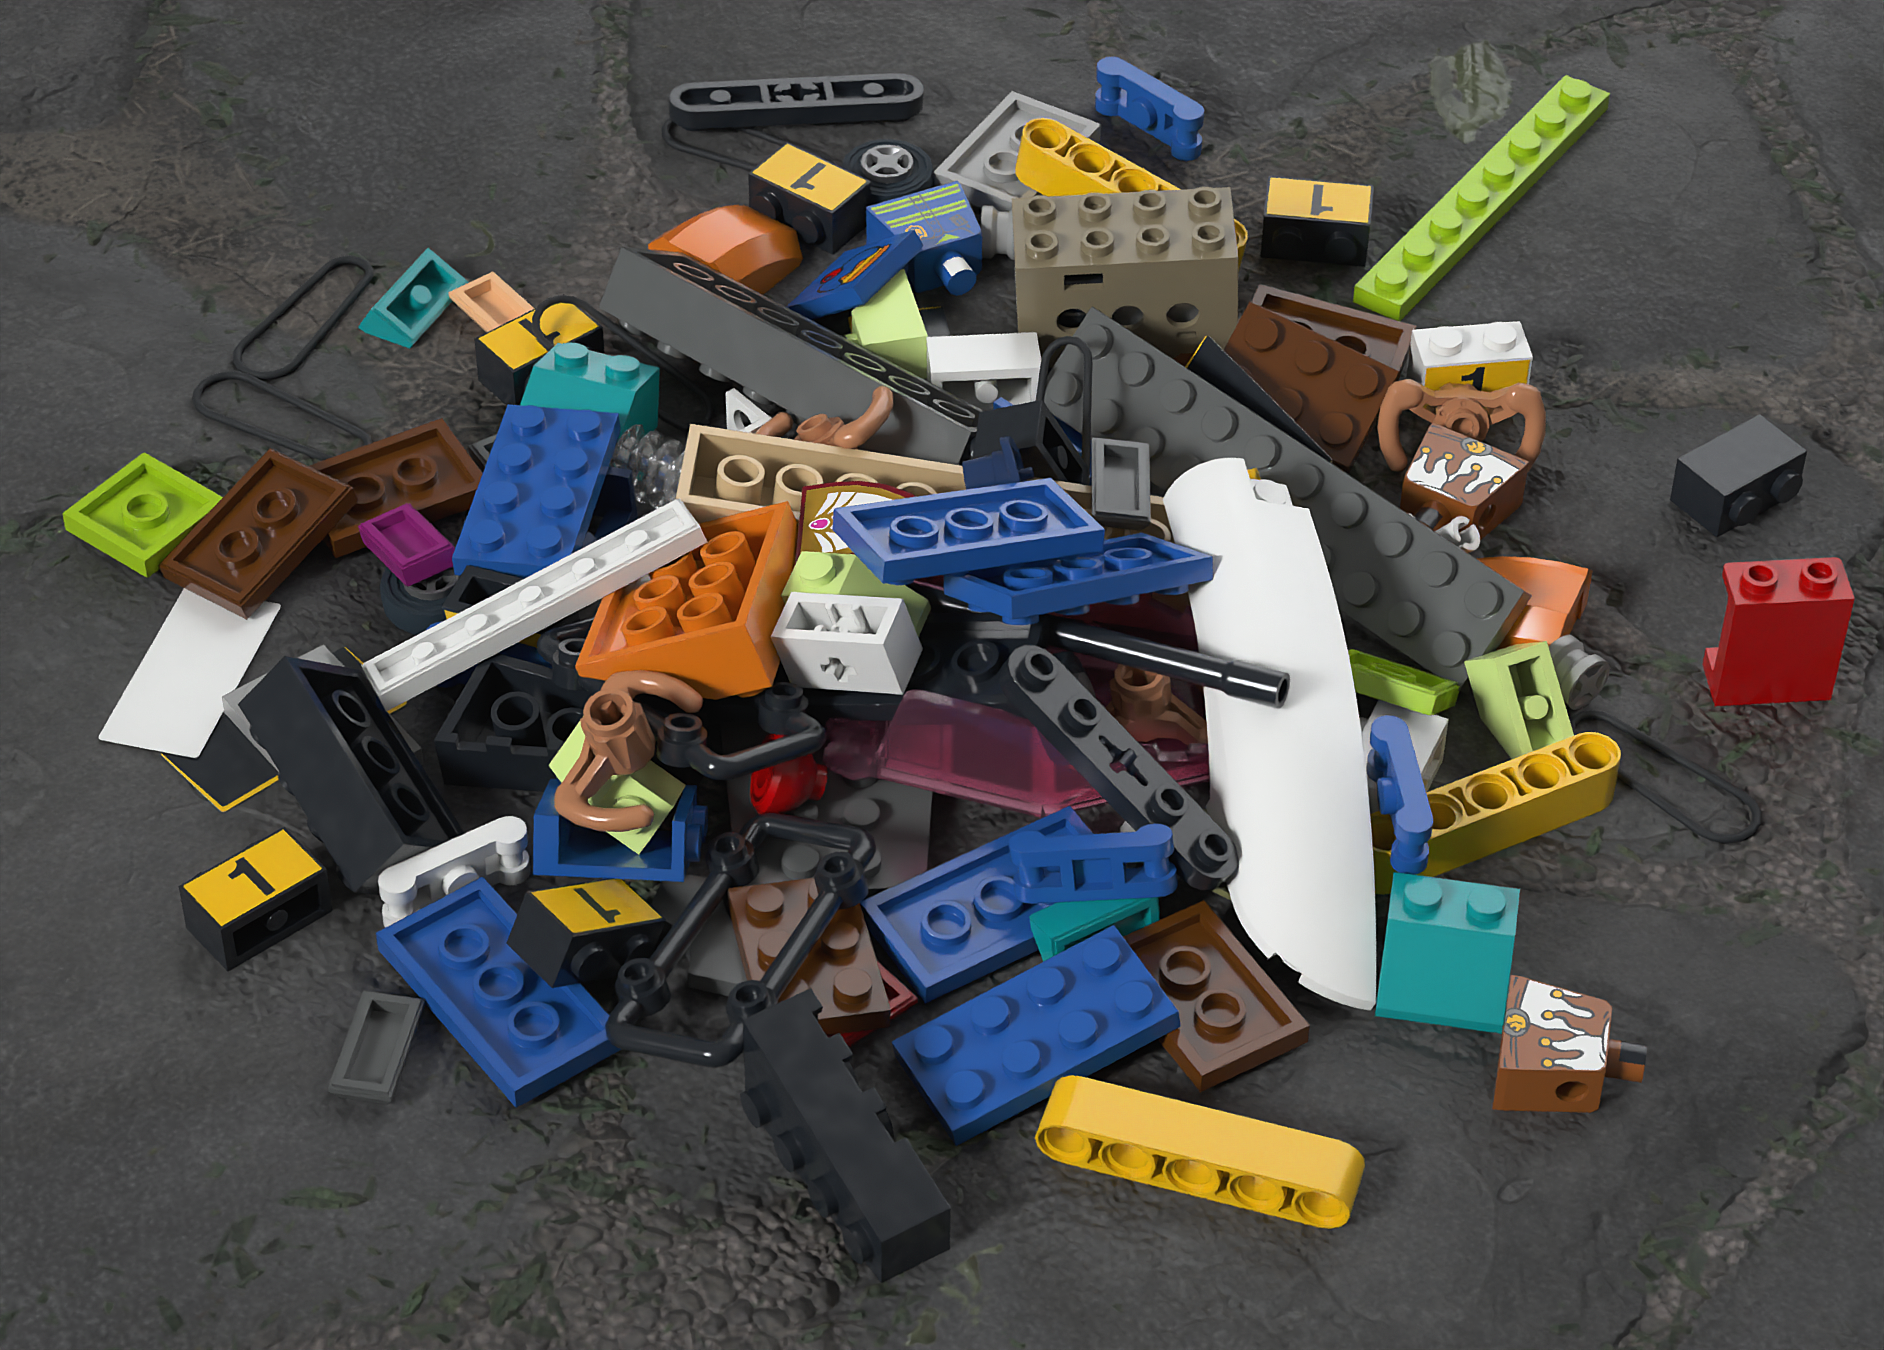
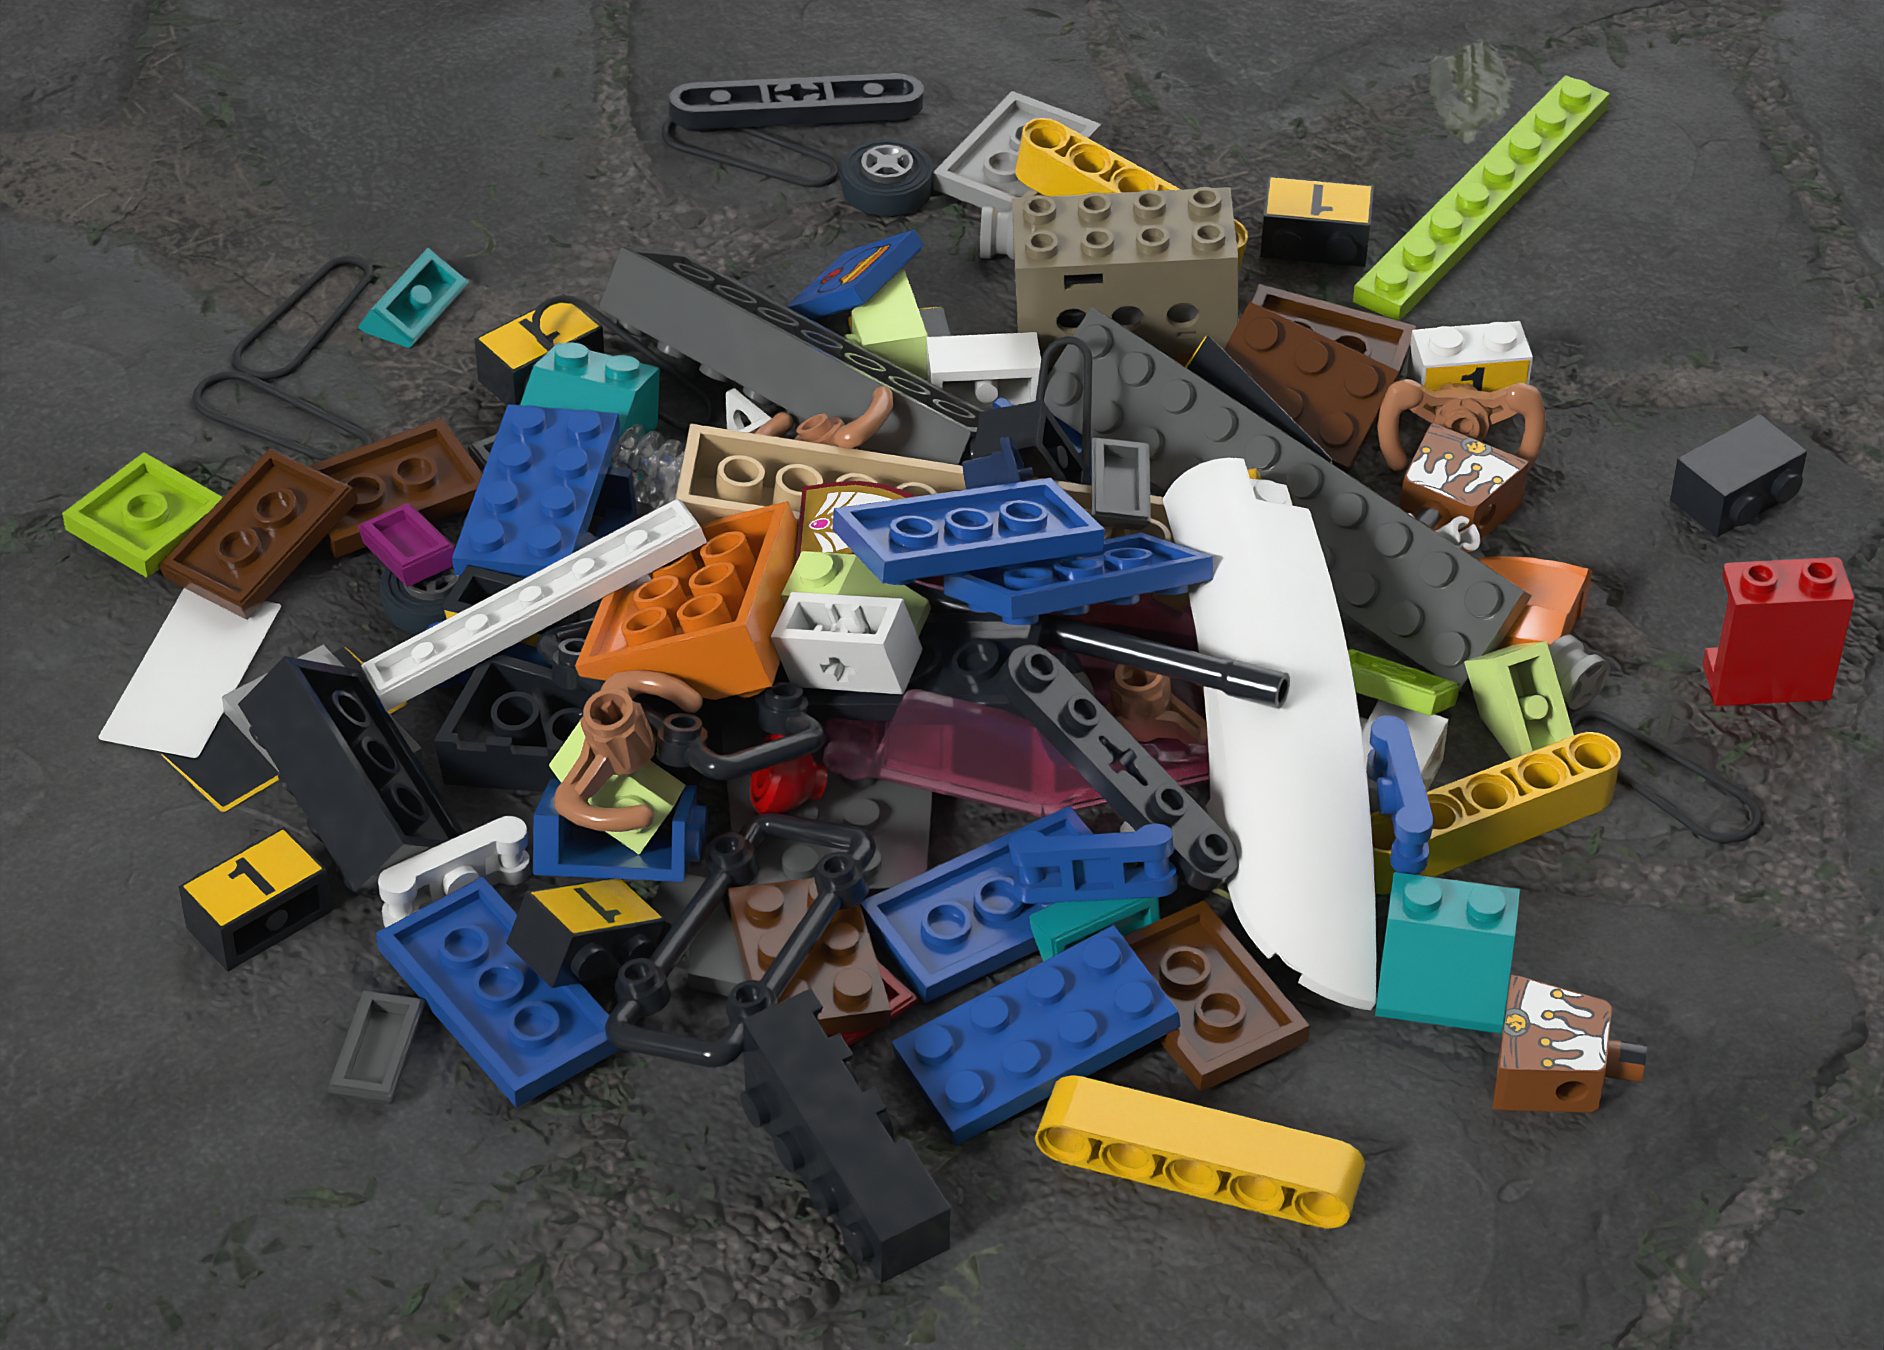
light nougat tile [449,272,535,333] -> none
orange slope [648,205,803,295] -> none
brick [748,142,871,255] -> none
blue torso [866,181,982,296] -> none
blue plate [1095,57,1204,161] -> none

